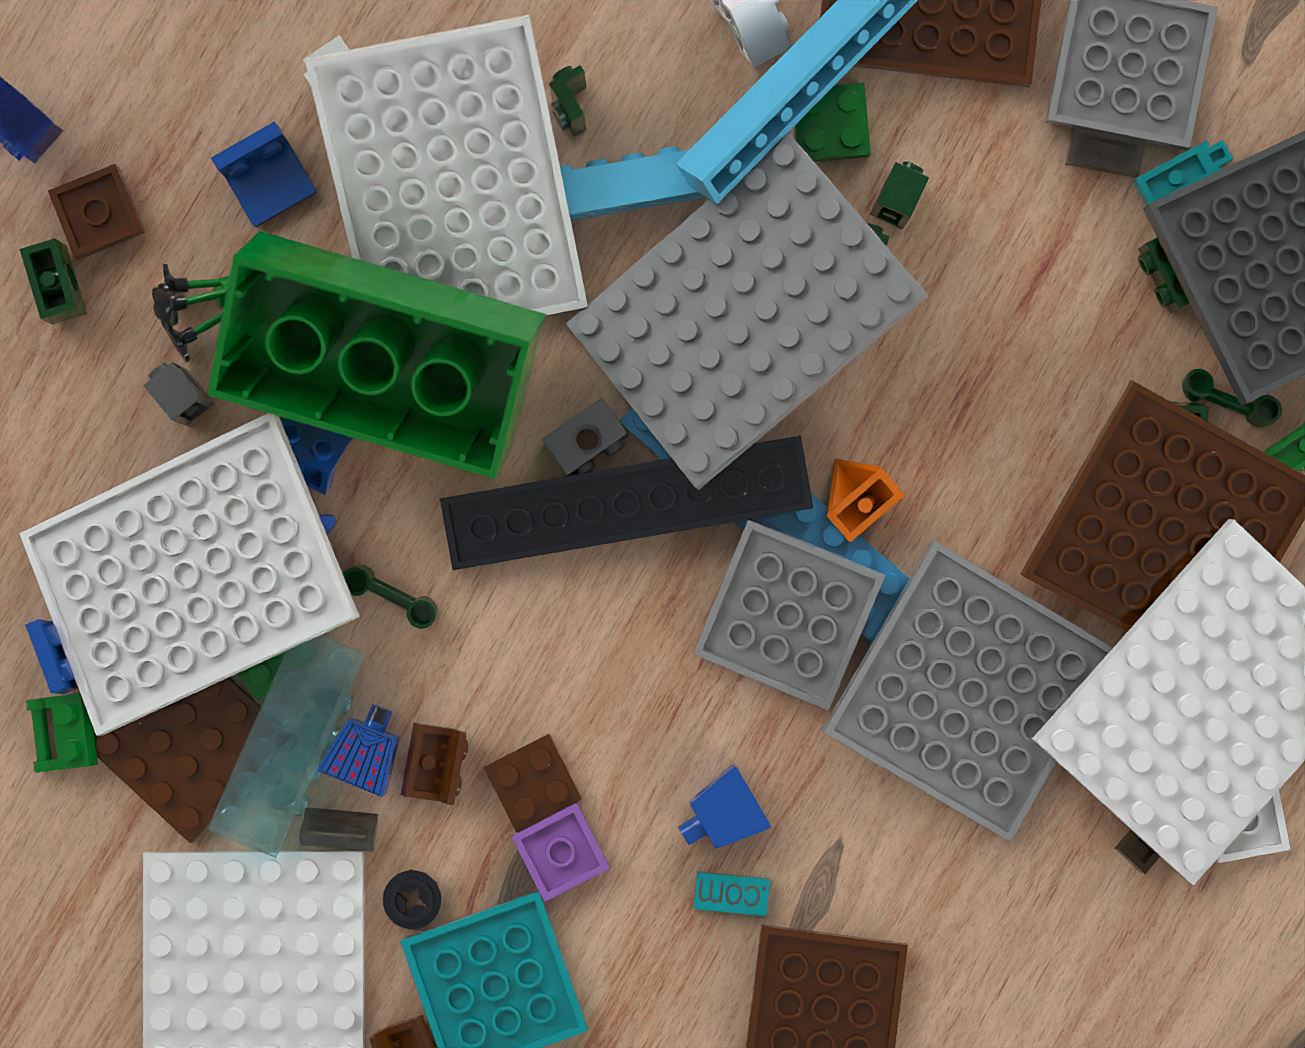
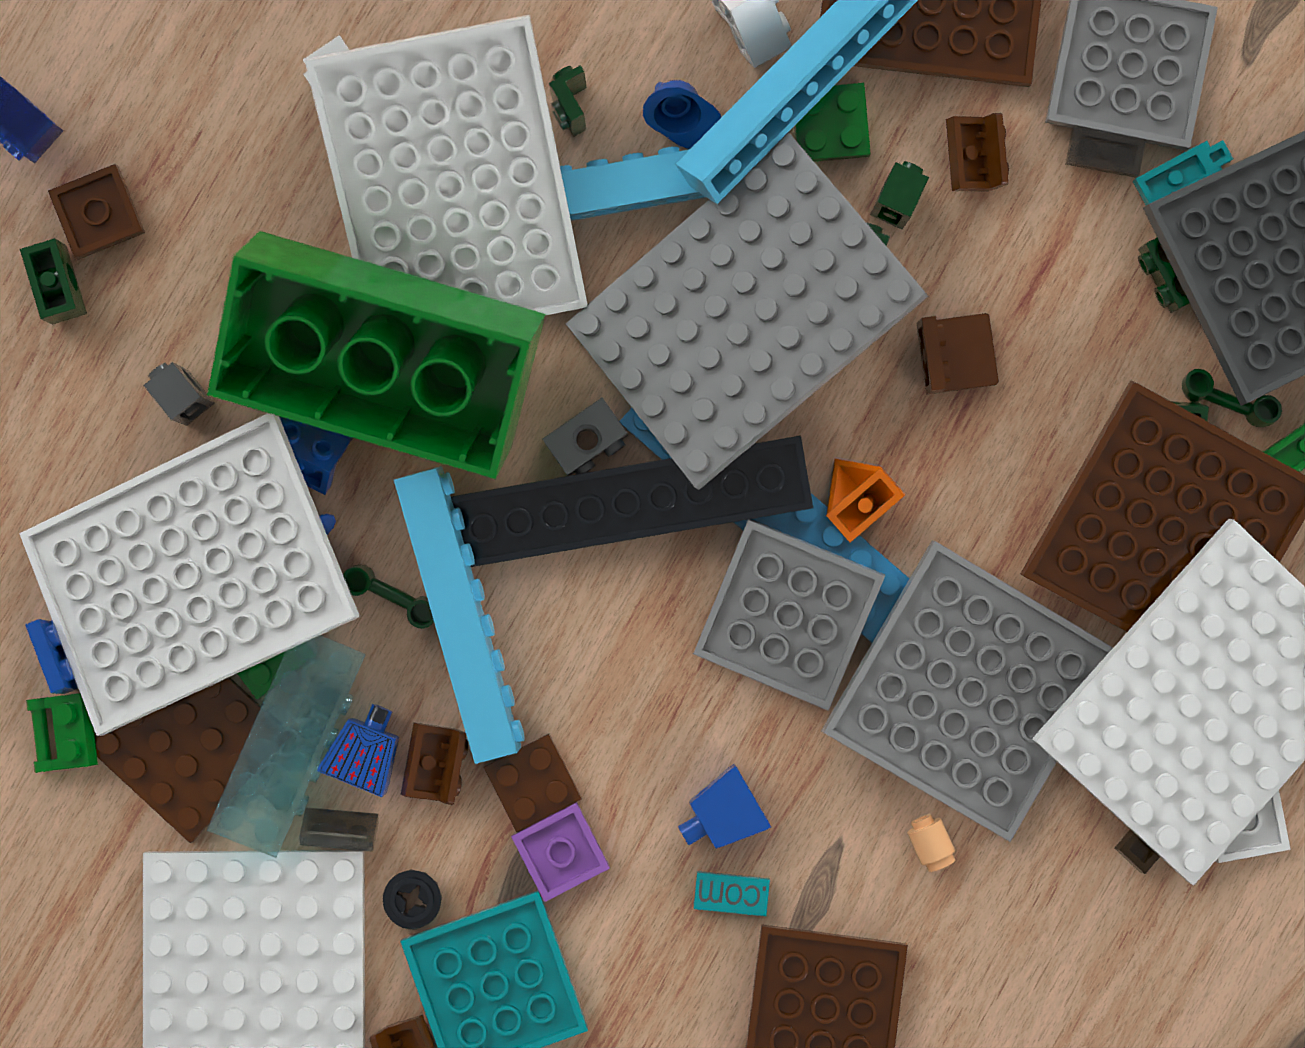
black plant [152,264,229,363] -> none
blue bracket [211,121,316,227] -> none
none -> medium azure brick [394,466,525,764]
none -> blue piece [643,80,722,149]
none -> light nougat brick [907,814,955,872]
none -> reddish brown bracket [916,313,999,395]
none -> reddish brown bracket [946,113,1009,192]

